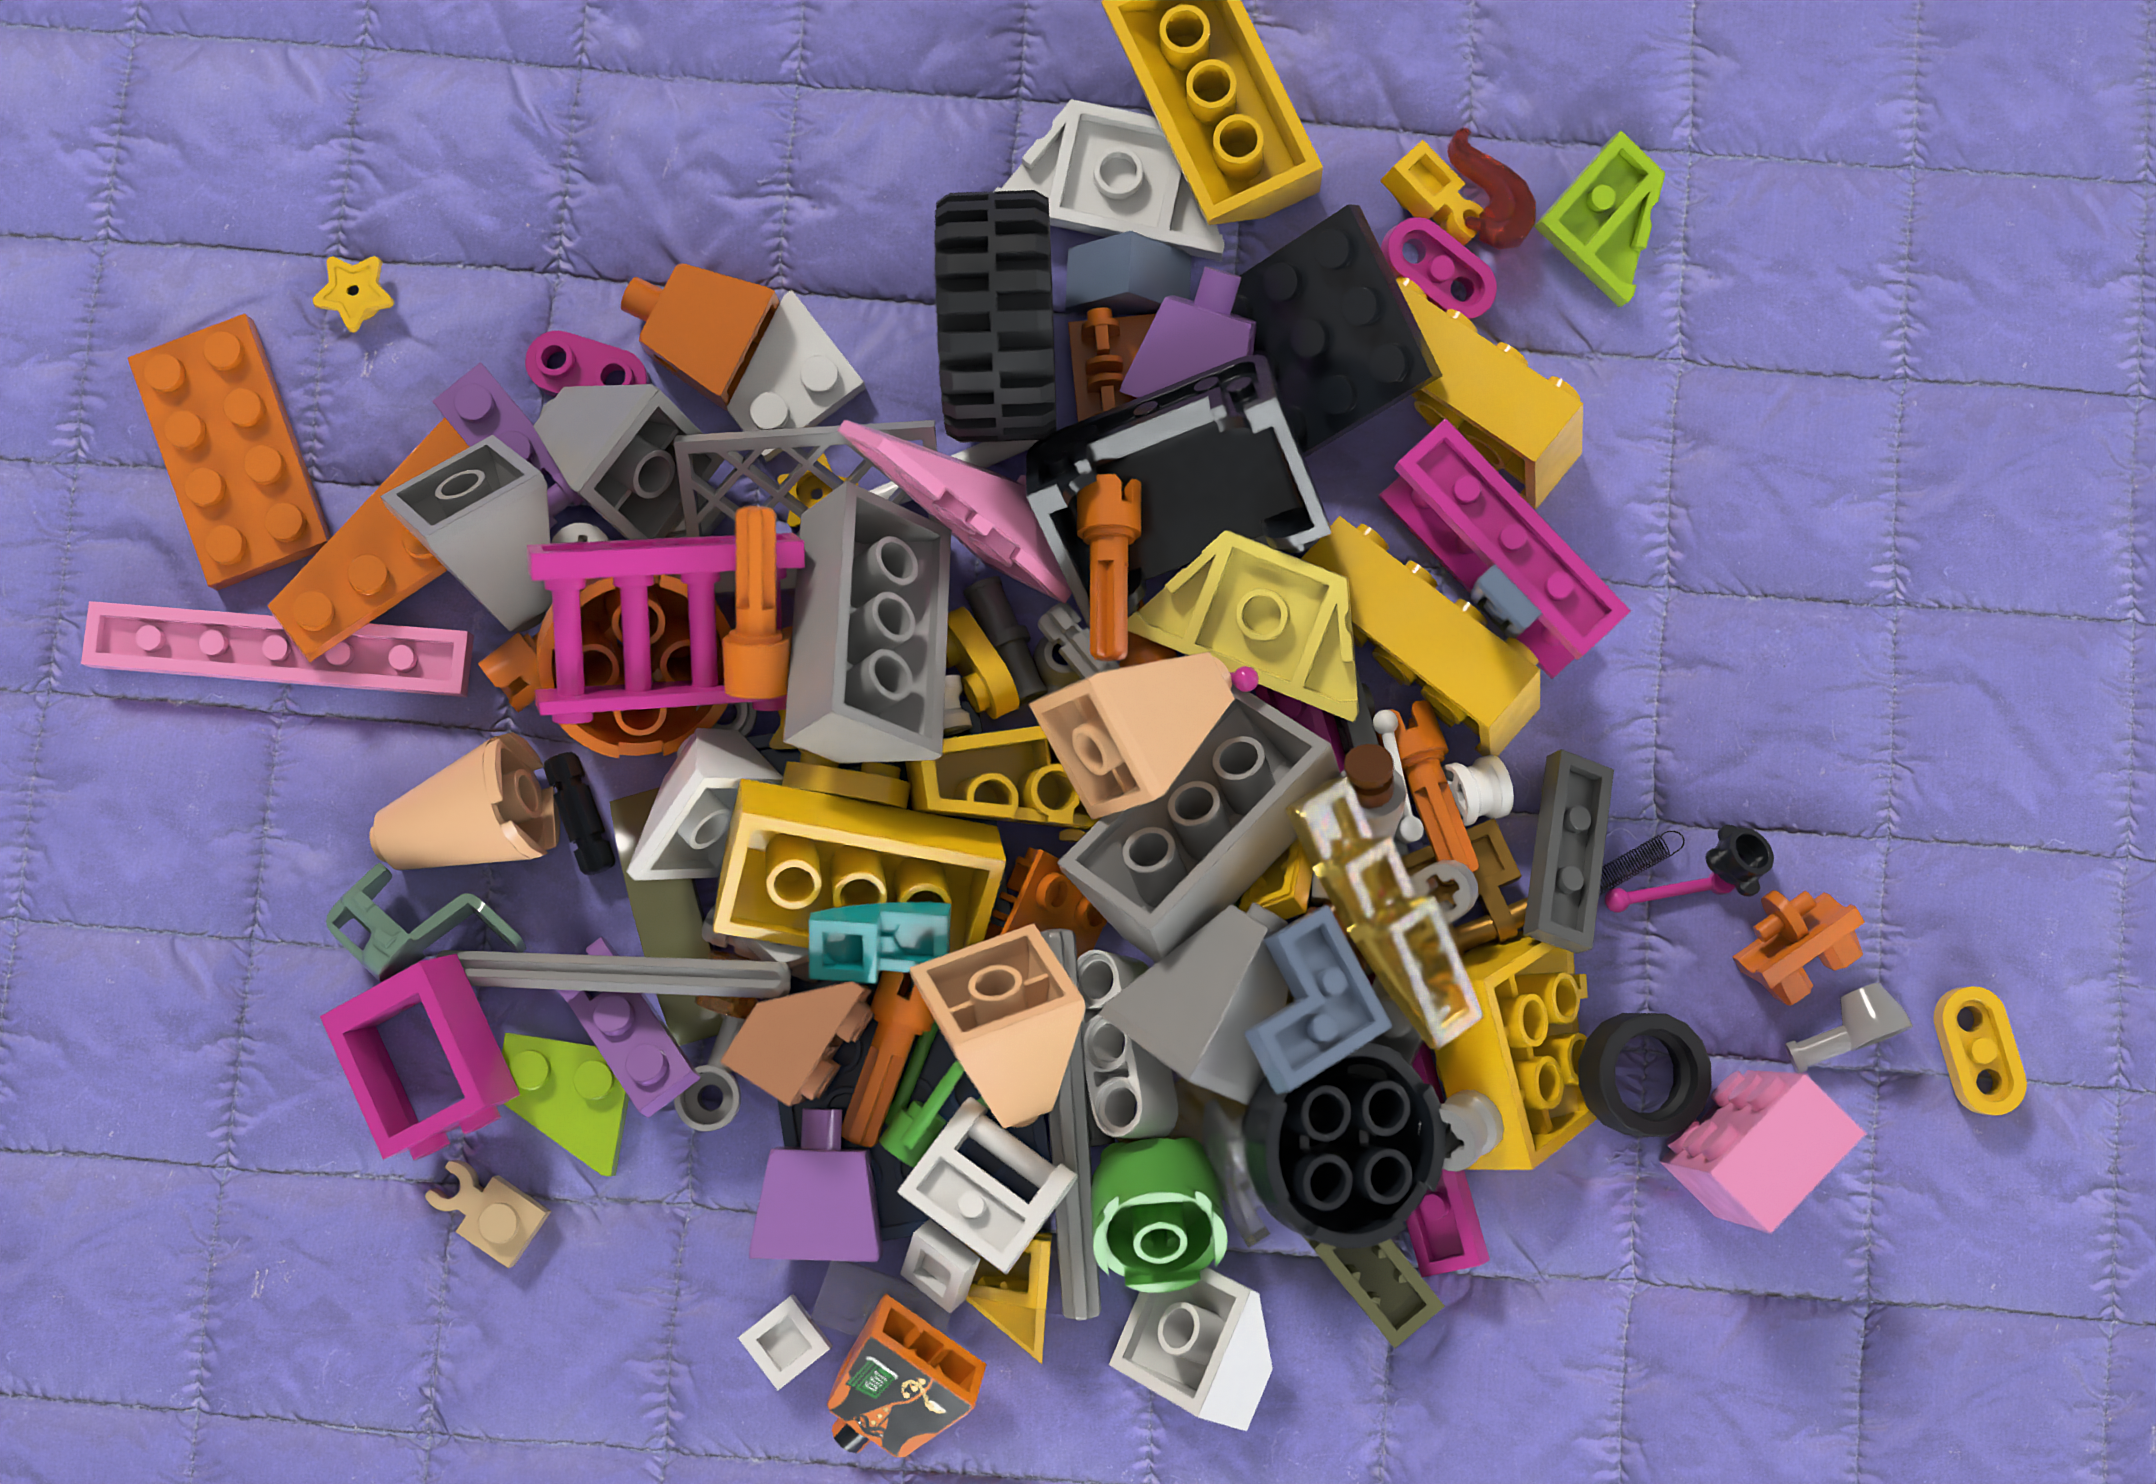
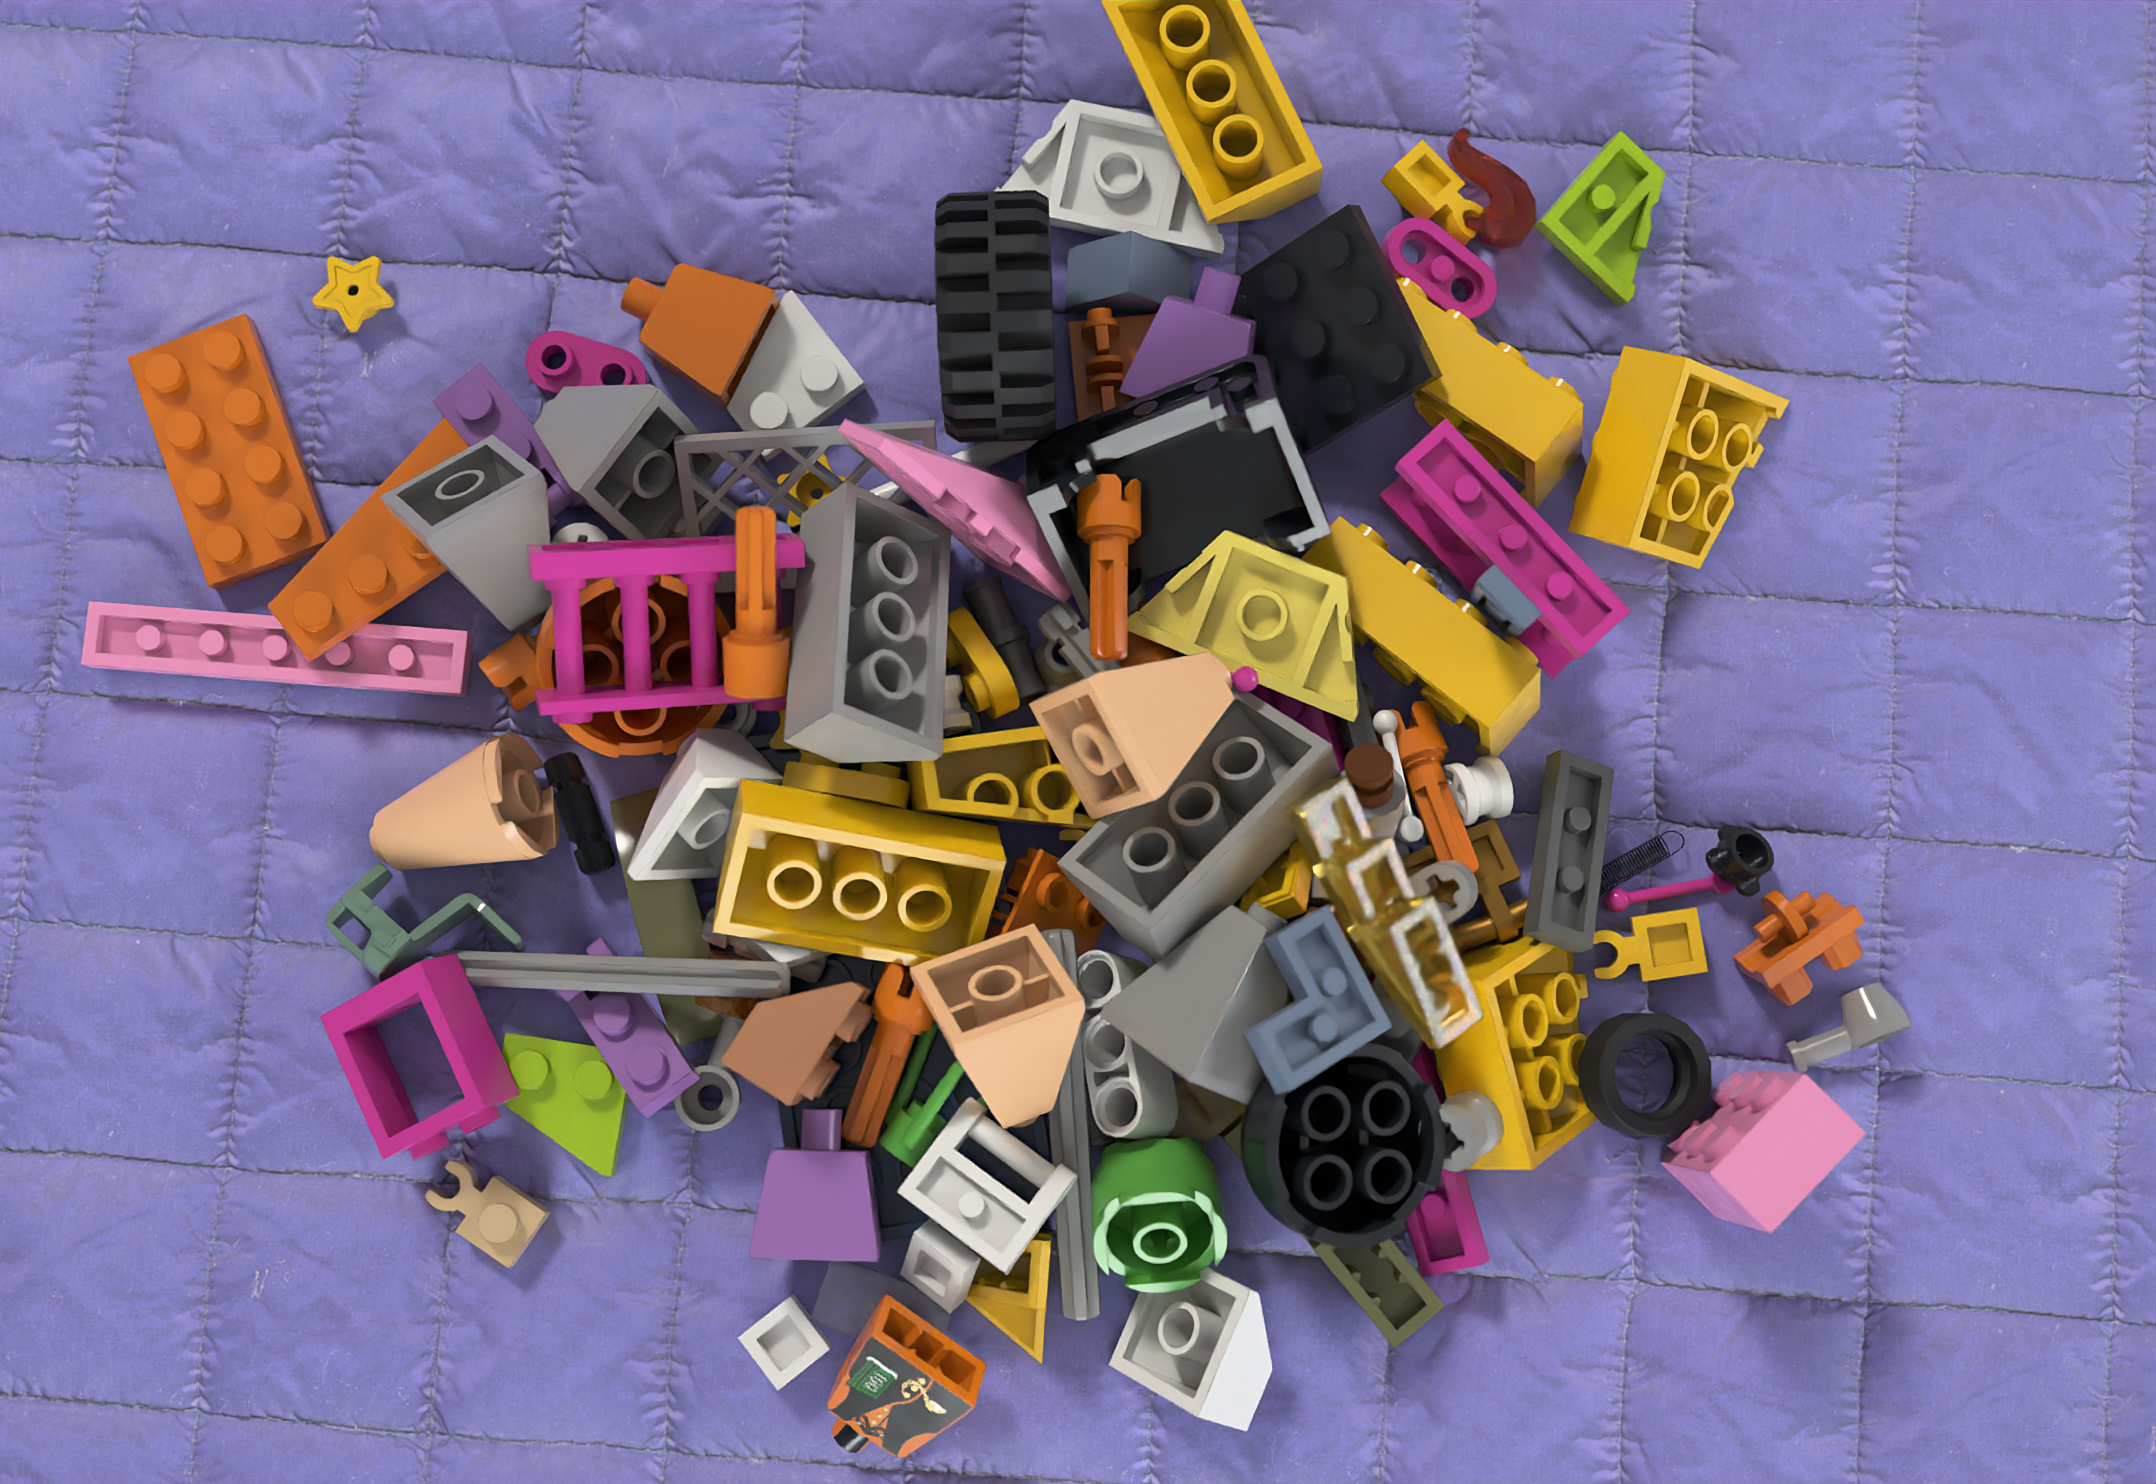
teal slope [809,902,951,983] -> none
clear slope [1202,1098,1270,1248] -> none
yellow plate [1933,986,2027,1115] -> none
none -> yellow wedge [1567,346,1790,569]
none -> yellow plate [1592,907,1708,982]

